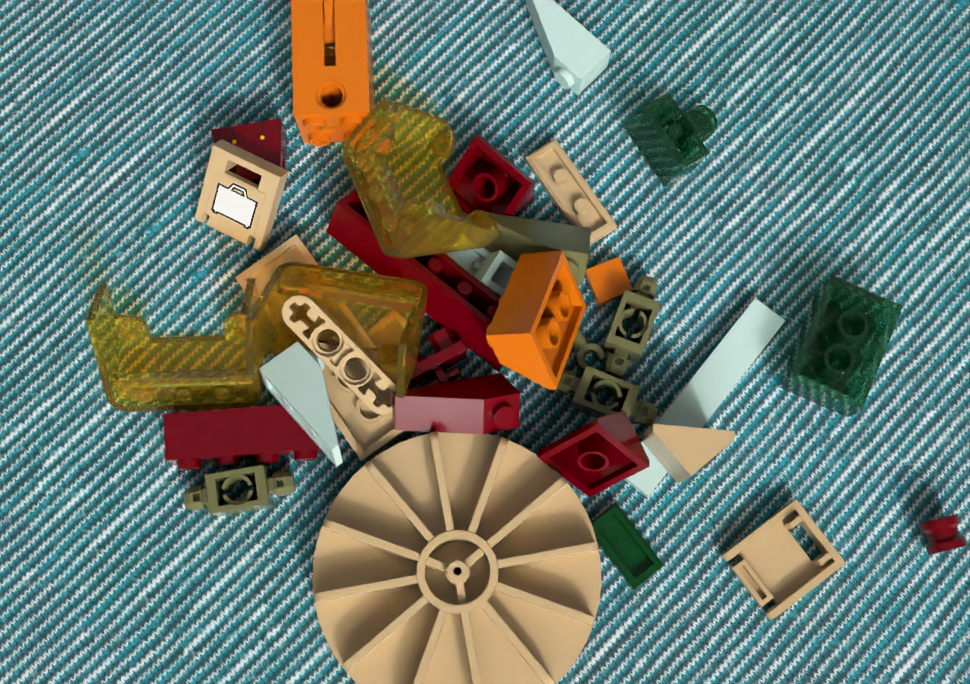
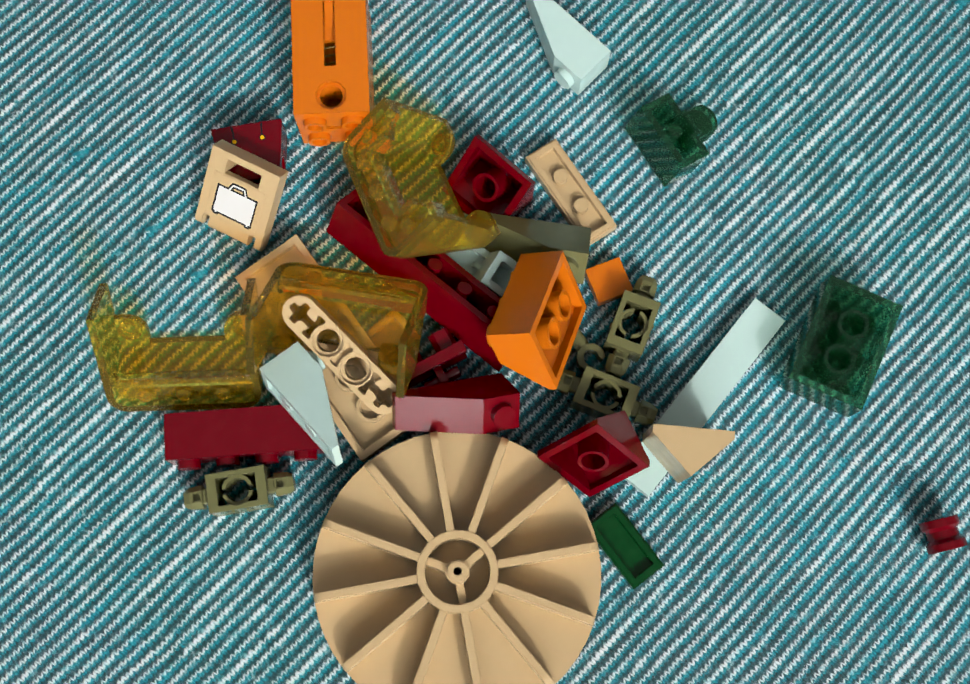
tan container [721,499,846,620] -> none

